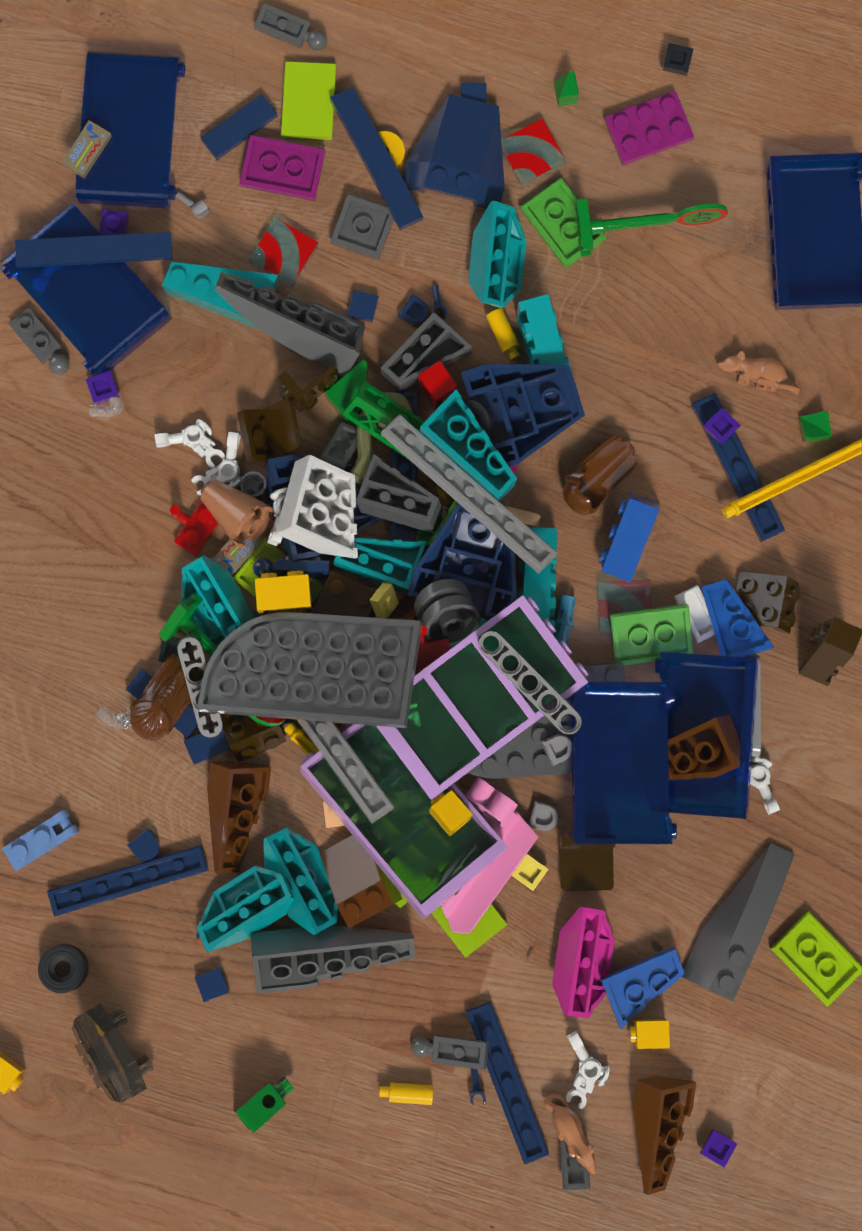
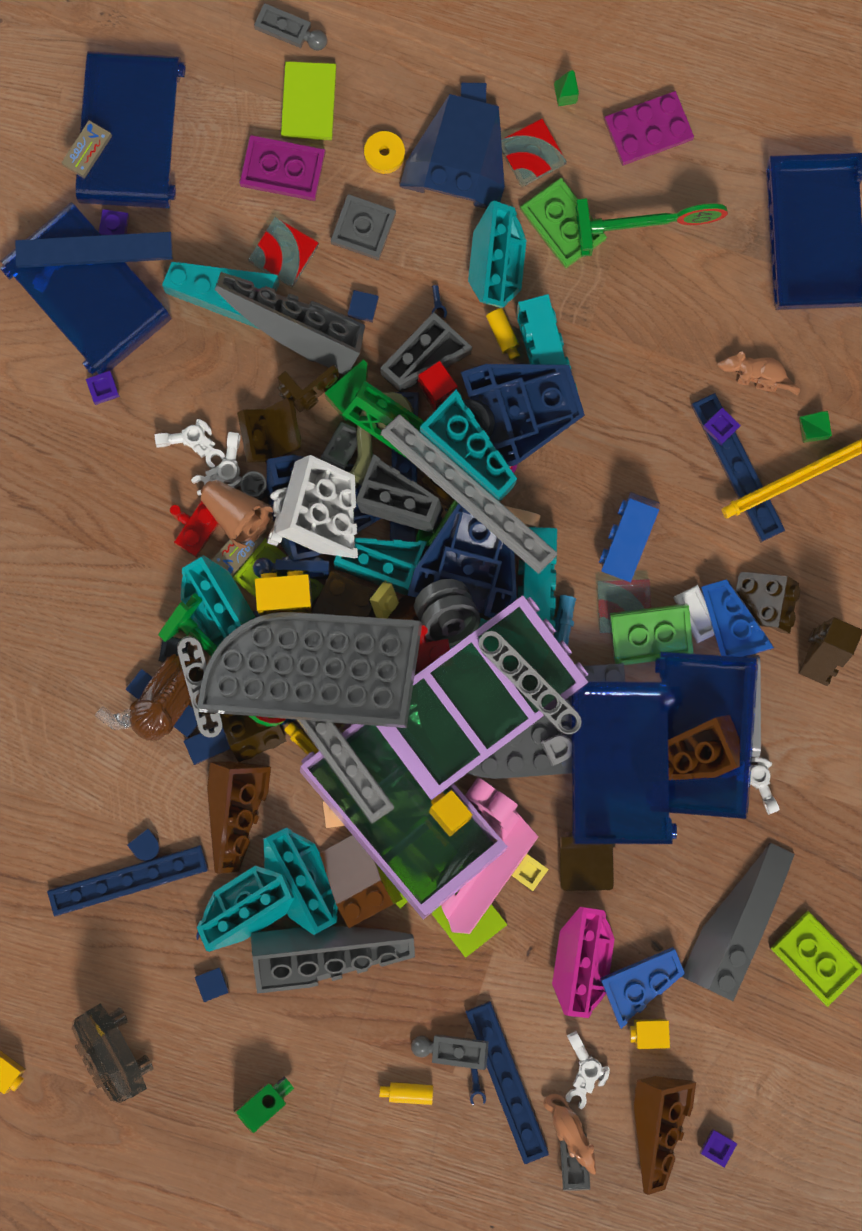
medium blue plate [2,809,80,871] -> none
dark grey plate [9,308,70,375] -> none
black tyre [38,944,89,994] -> none
clear arm [89,397,124,419] -> none
light grey hand [176,191,209,219] -> none
dark blue tile [201,94,278,161] -> none
dark blue tile [330,87,423,230] -> none
dark blue tile [398,294,429,326] -> none
light grey tile [529,801,558,831] -> none
reddish brown hair [563,435,638,515] -> none
black plate [662,43,694,76] -> none

